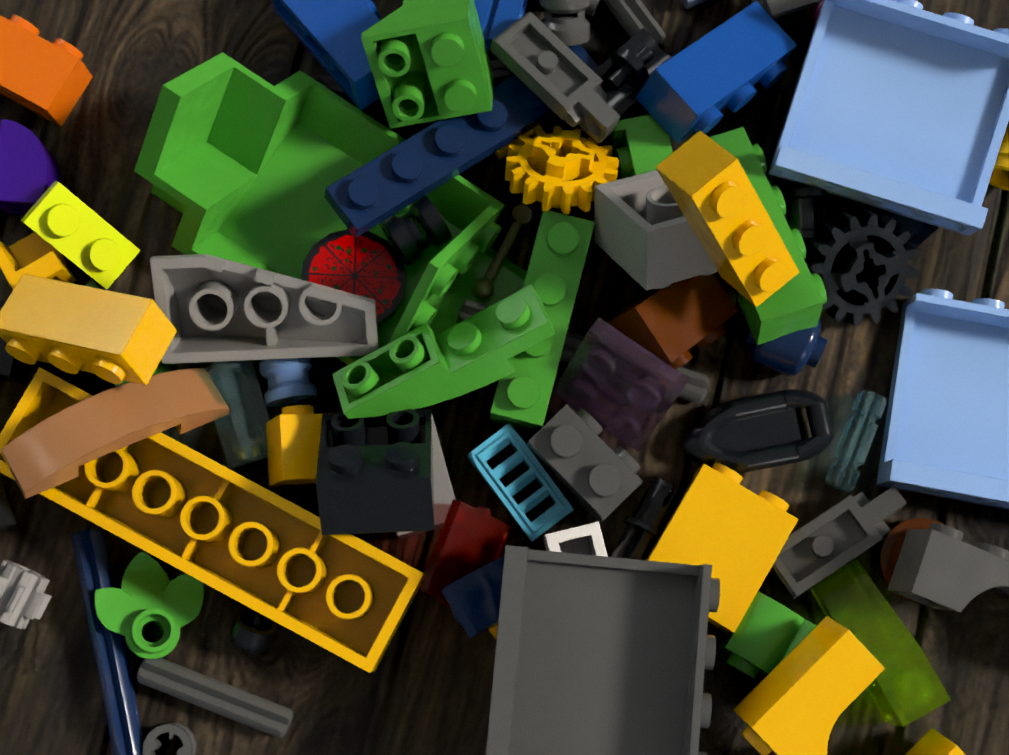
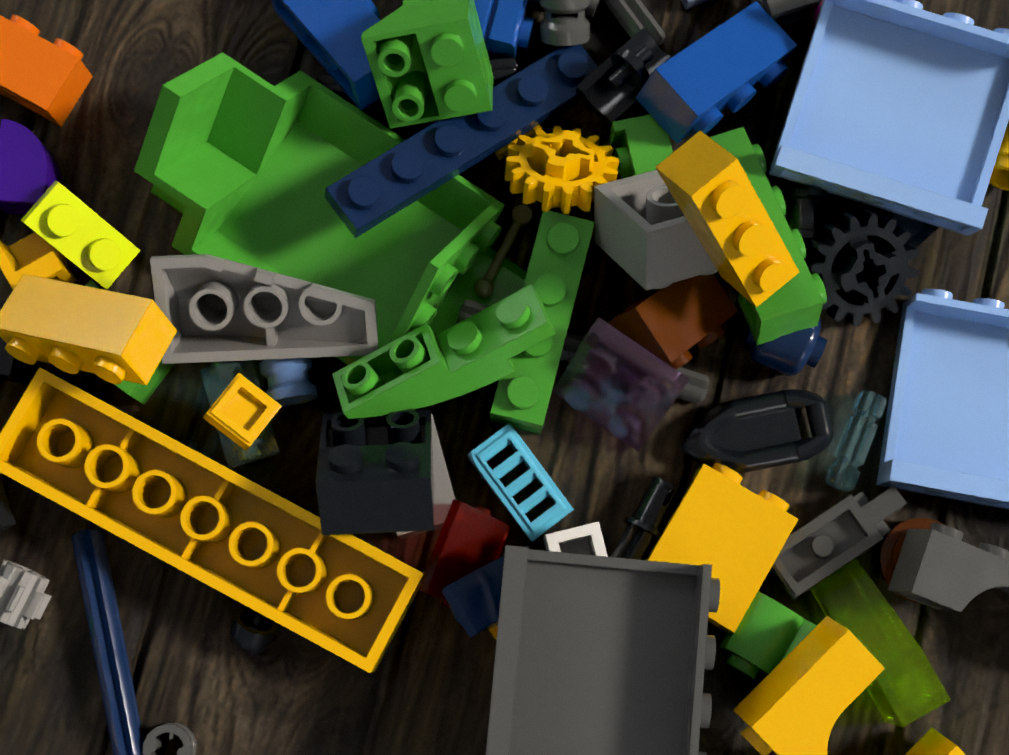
medium nougat slope [1,368,230,499] -> none
bright green plate [94,552,204,660] -> none
dark grey axle [137,658,293,738] -> none
yellow brick [266,405,332,486] -> none
tile [301,229,406,328] -> none
black wheel [380,195,452,267] -> none
dark grey hinge [490,12,620,144] -> none
dark grey brick [527,404,643,524] -> none
none -> yellow tile [203,373,282,451]

